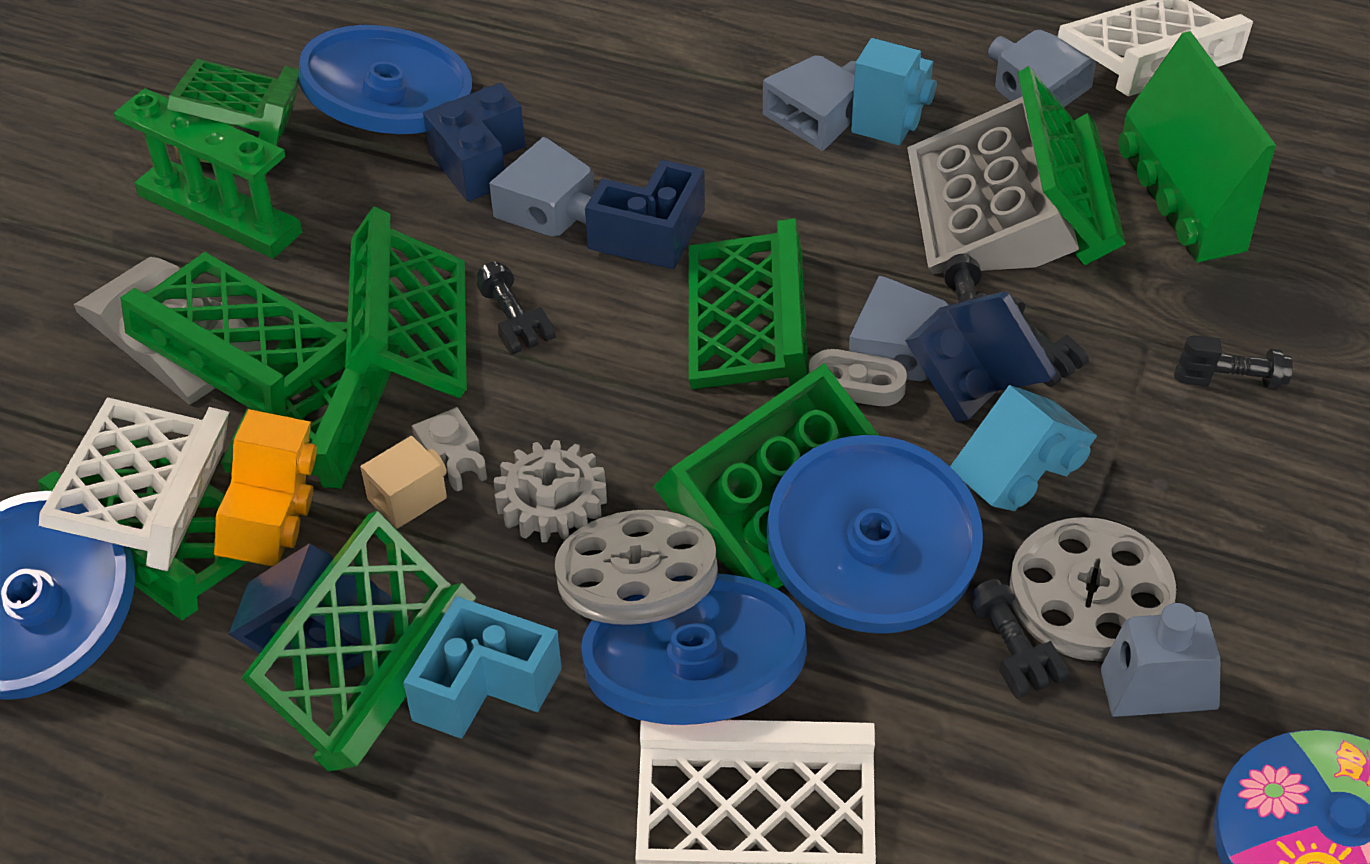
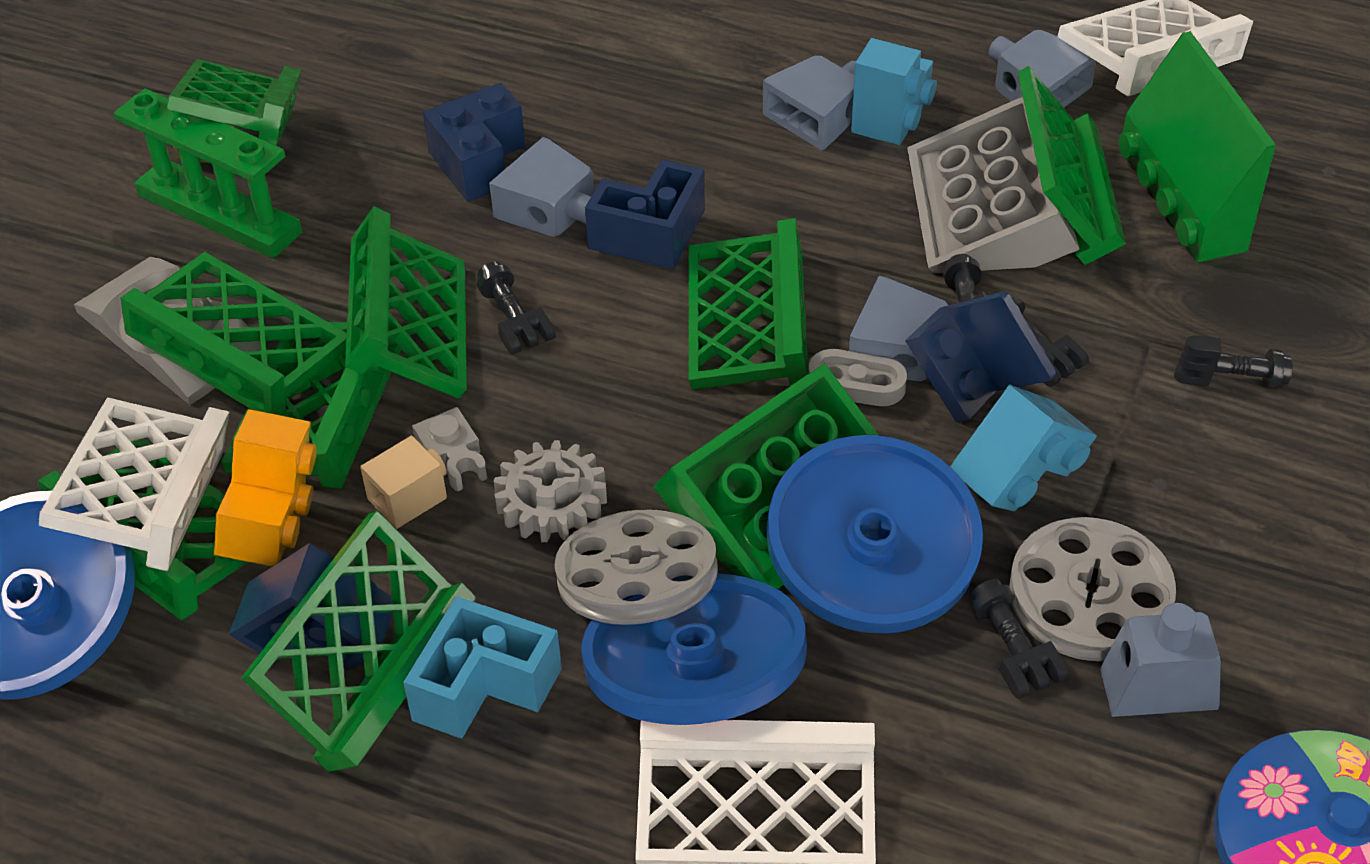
blue dish [298,25,472,134] -> none

